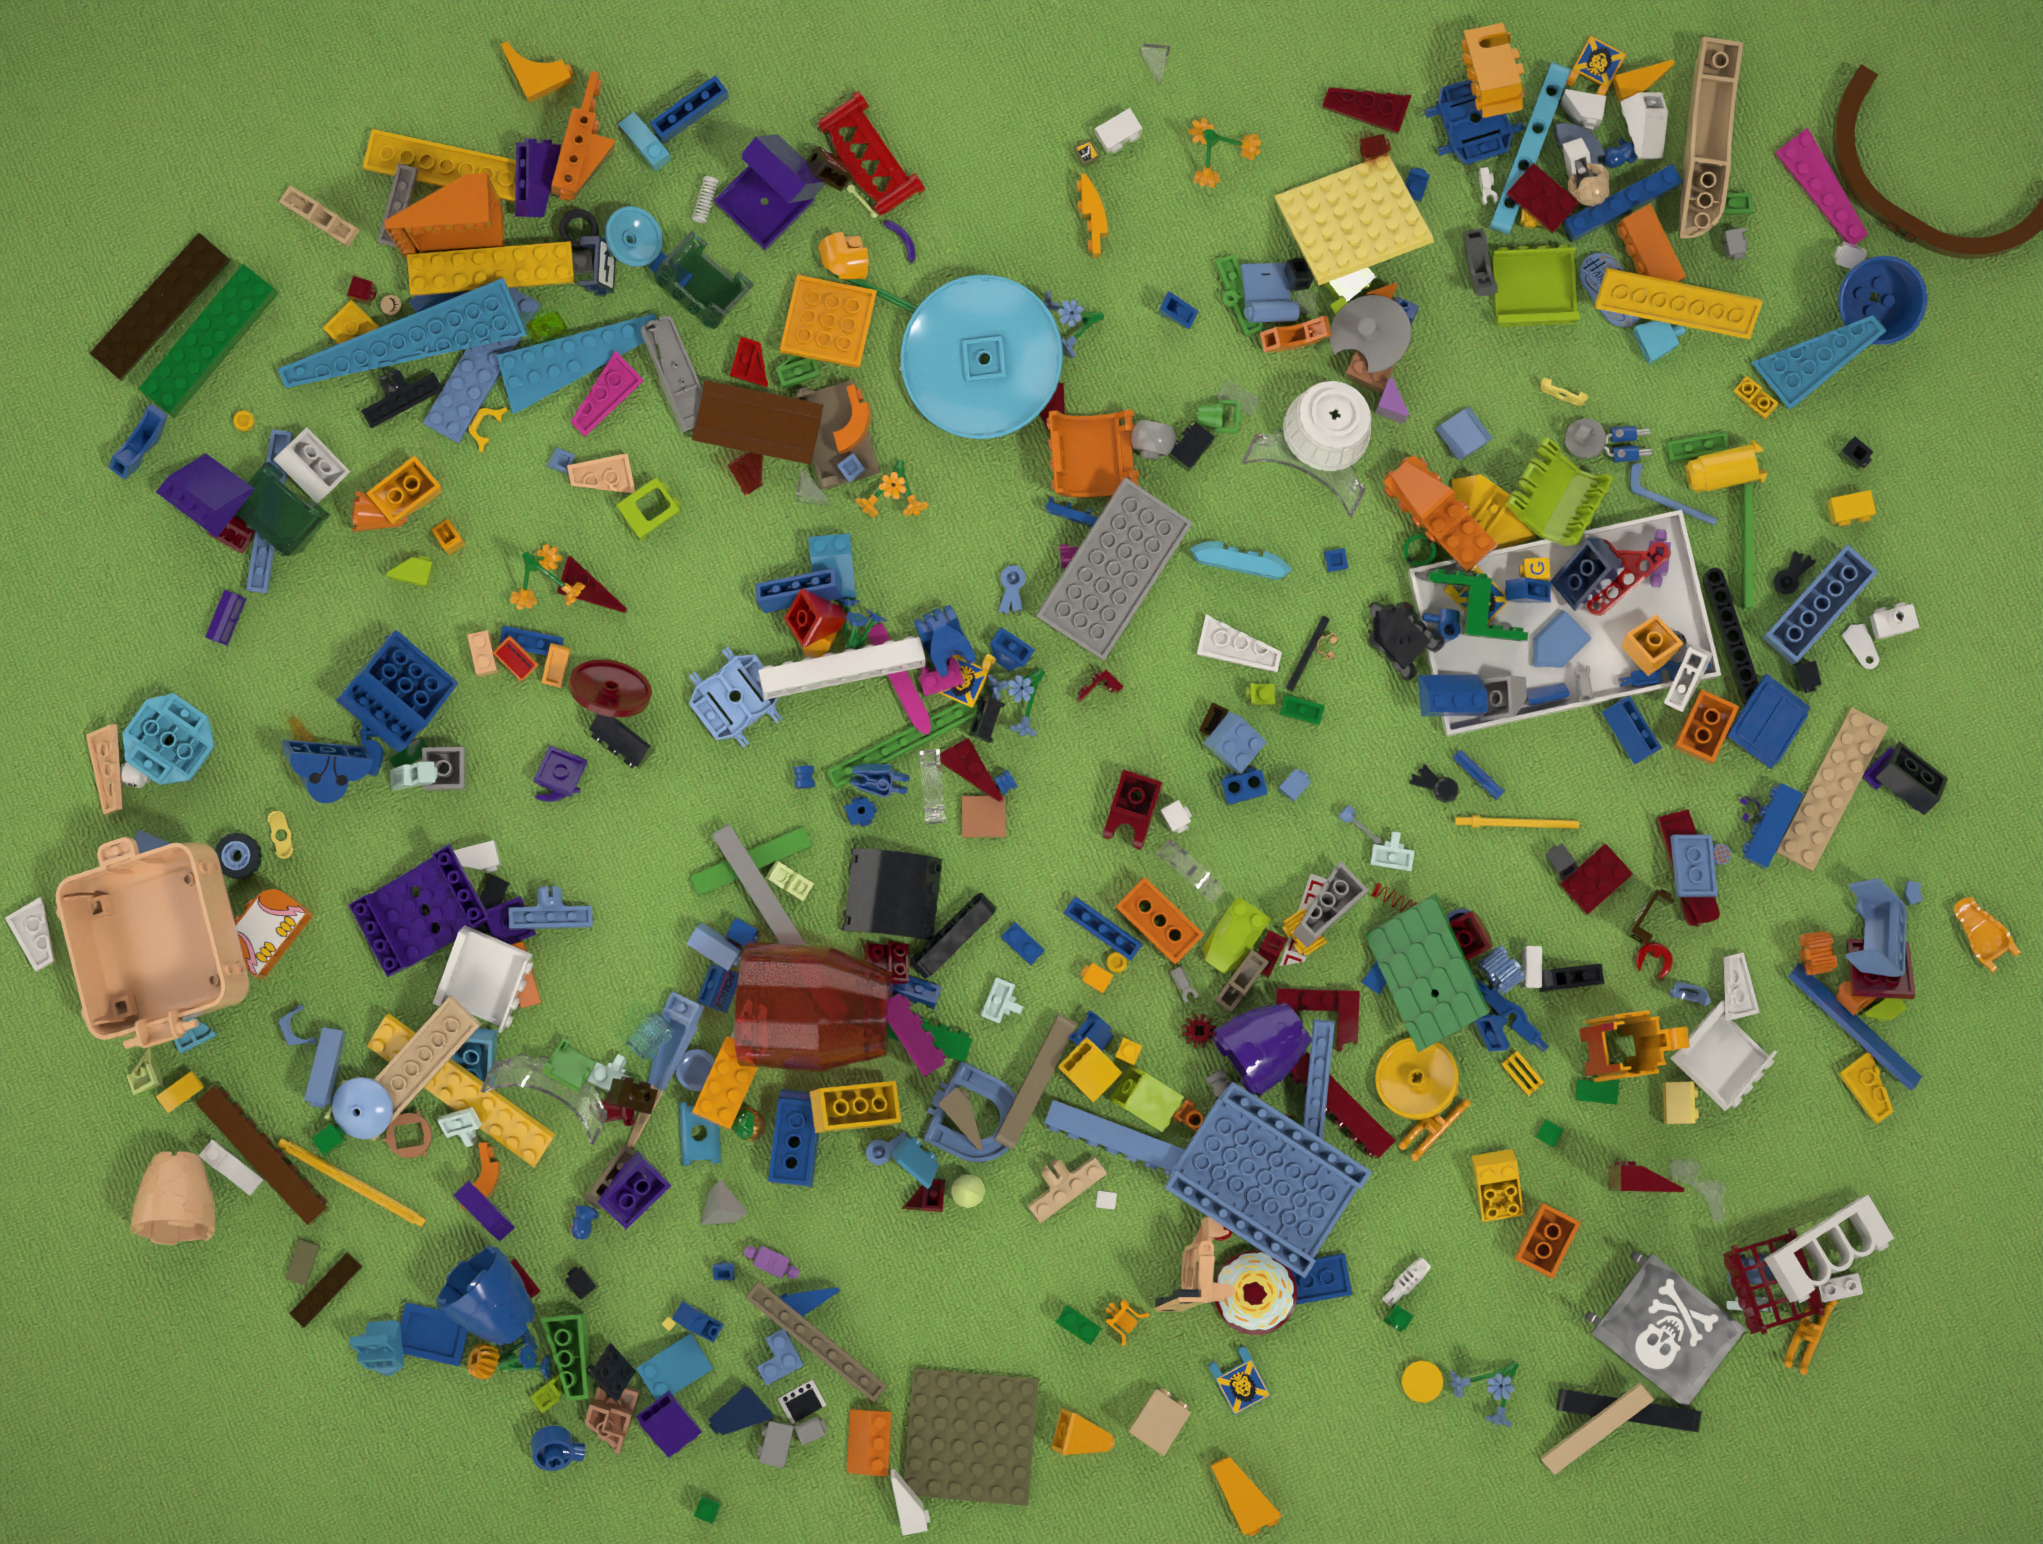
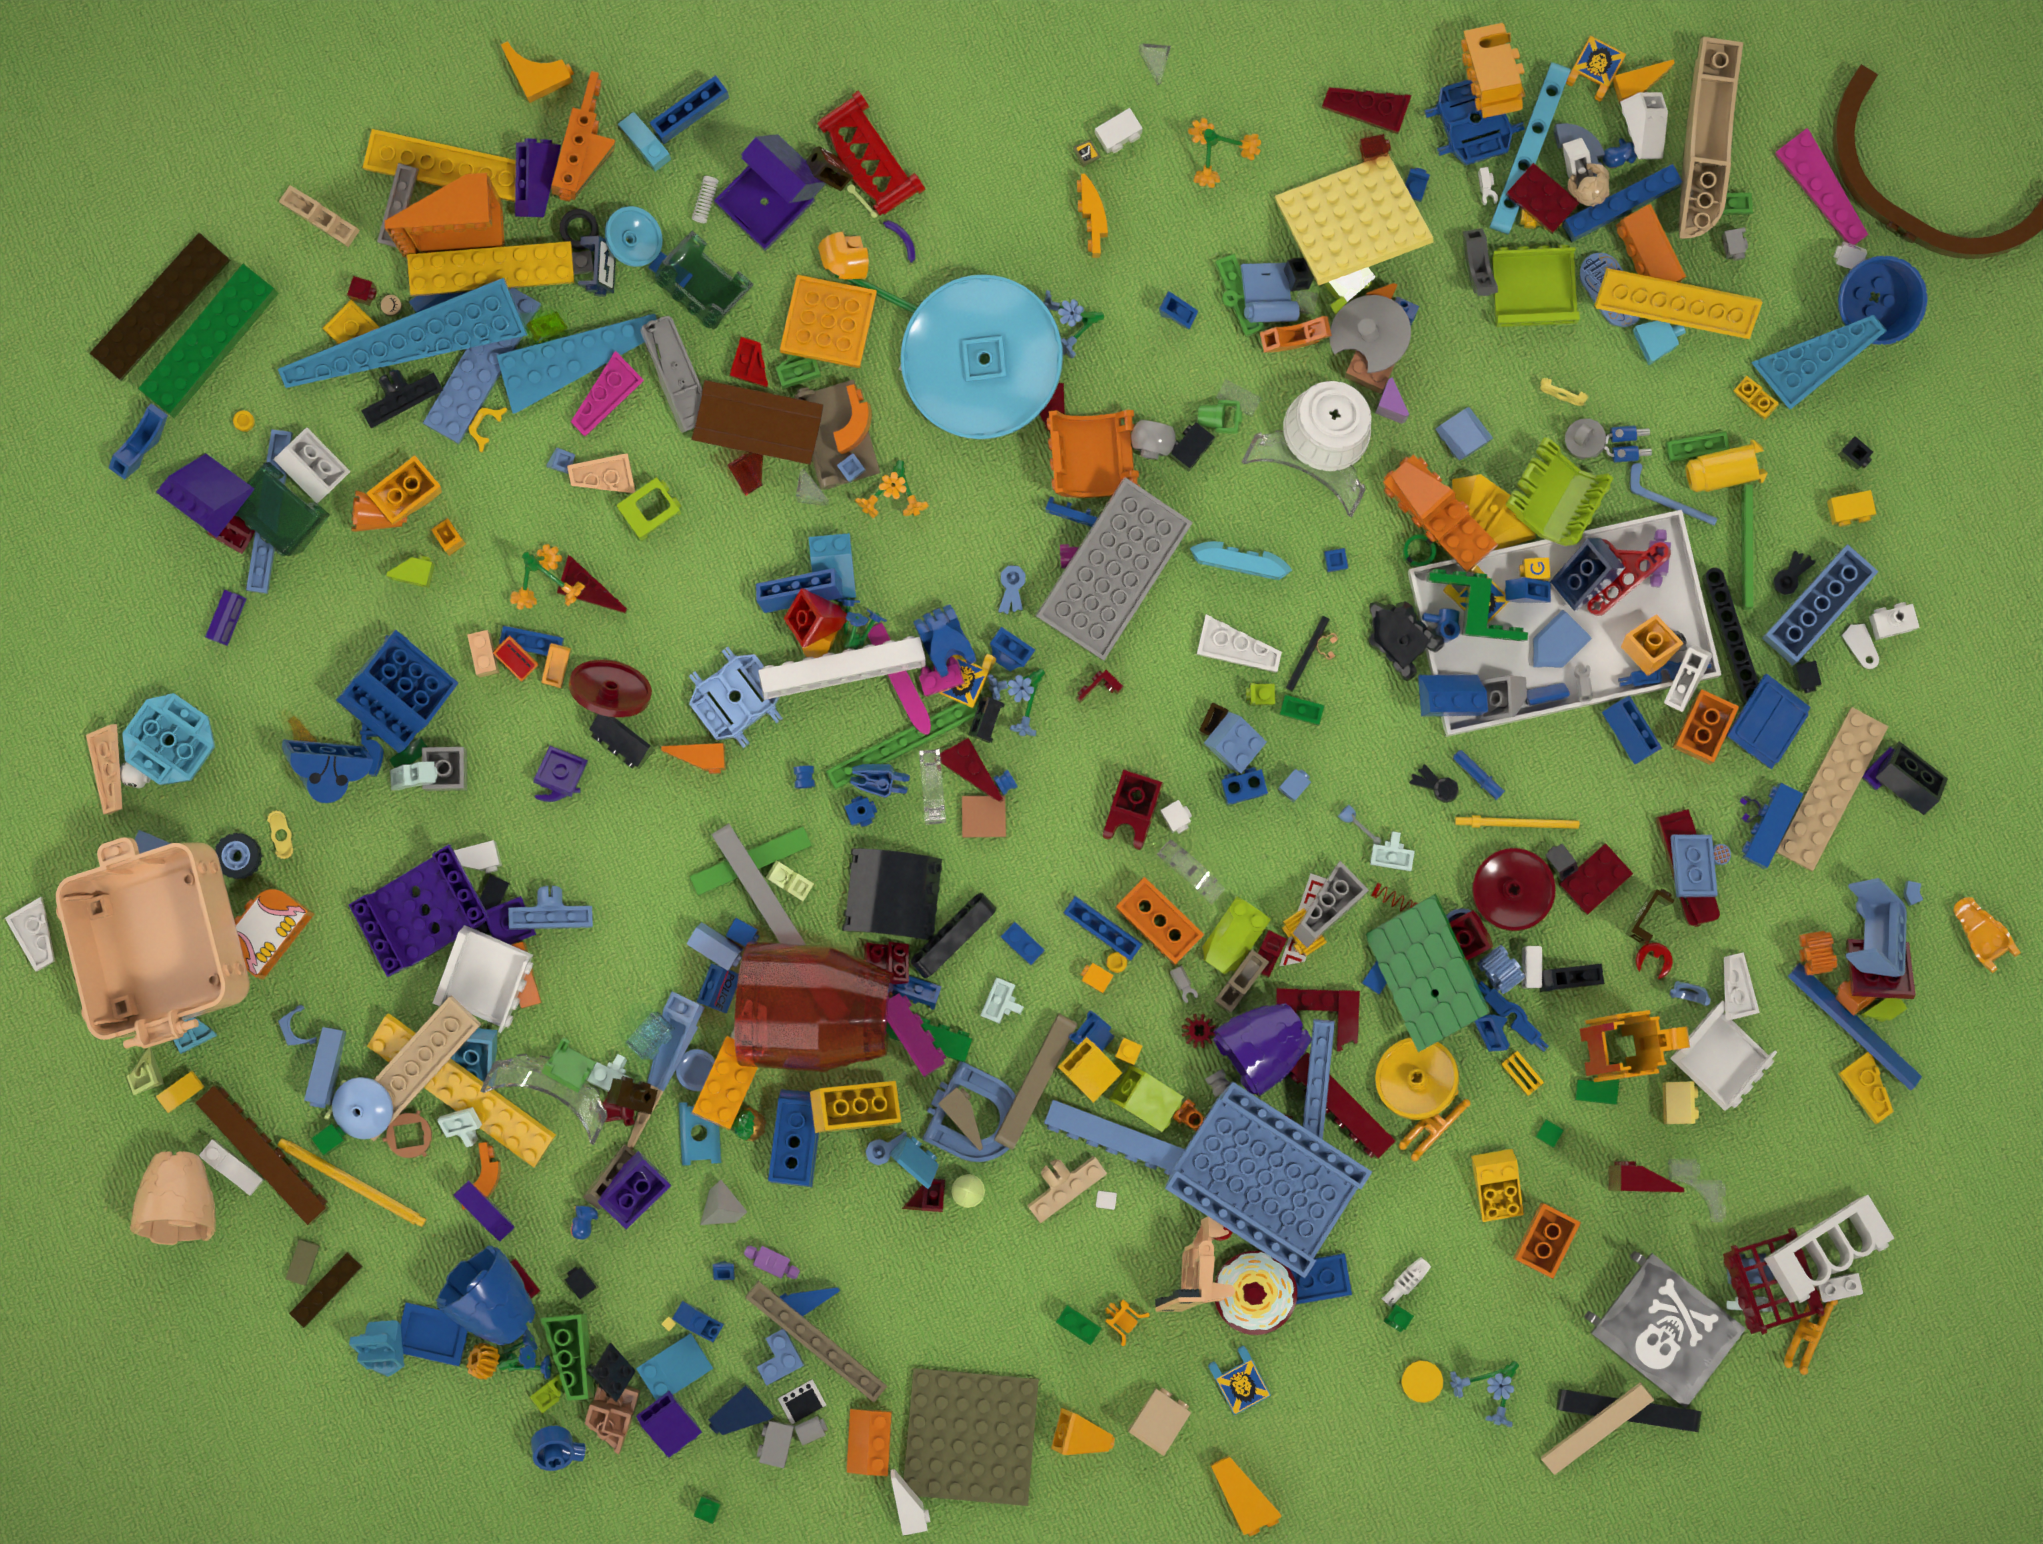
white slope [1560,89,1606,132] -> none
none -> orange slope [661,743,726,774]
none -> dark red dish [1472,848,1556,931]

